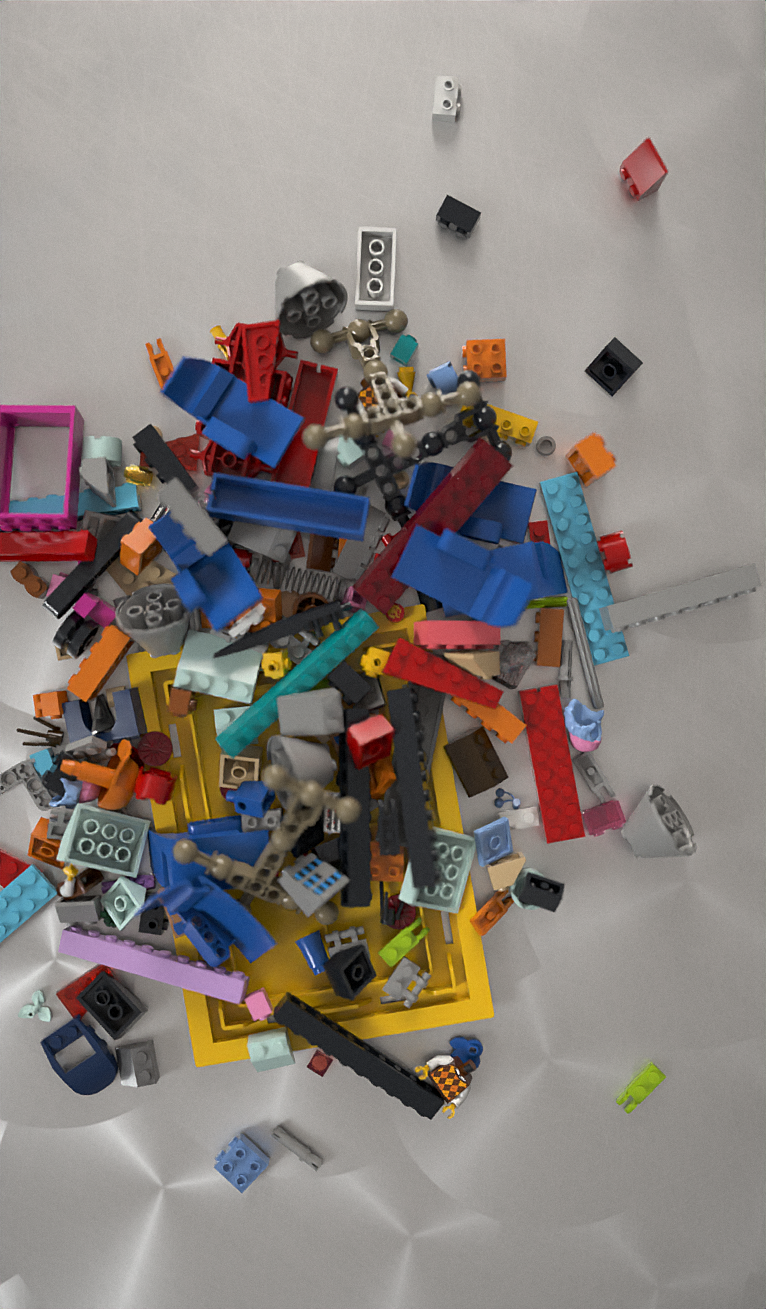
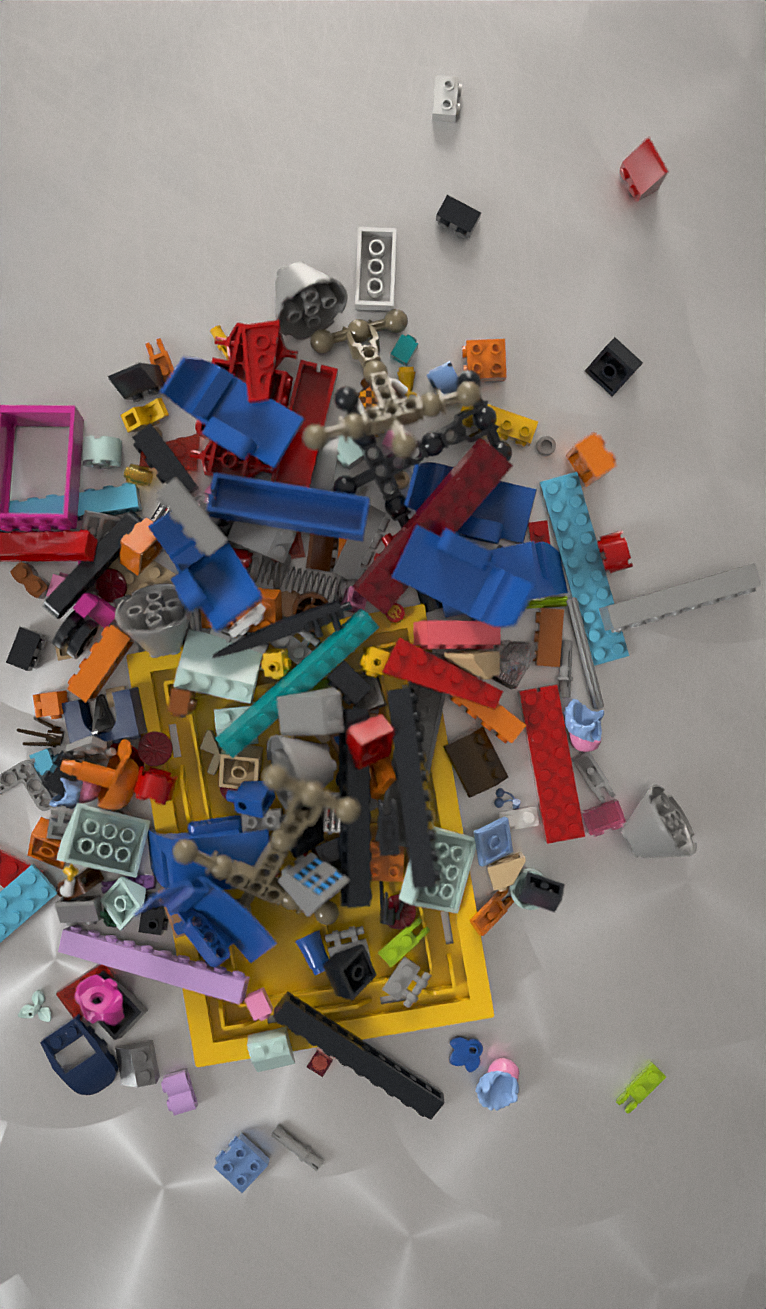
light grey slope [79,457,116,507] -> none
torso [415,1055,476,1119] -> none
none -> black brick [6,627,46,671]
none -> dark pink piece [75,975,124,1025]
none -> dark red wheel [96,568,127,603]
none -> black slope [108,363,165,402]
none -> yellow brick [120,398,169,433]
none -> lavender brick [161,1069,198,1116]
none -> dark tan slope [200,730,221,775]
none -> light blue hair [475,1058,520,1111]

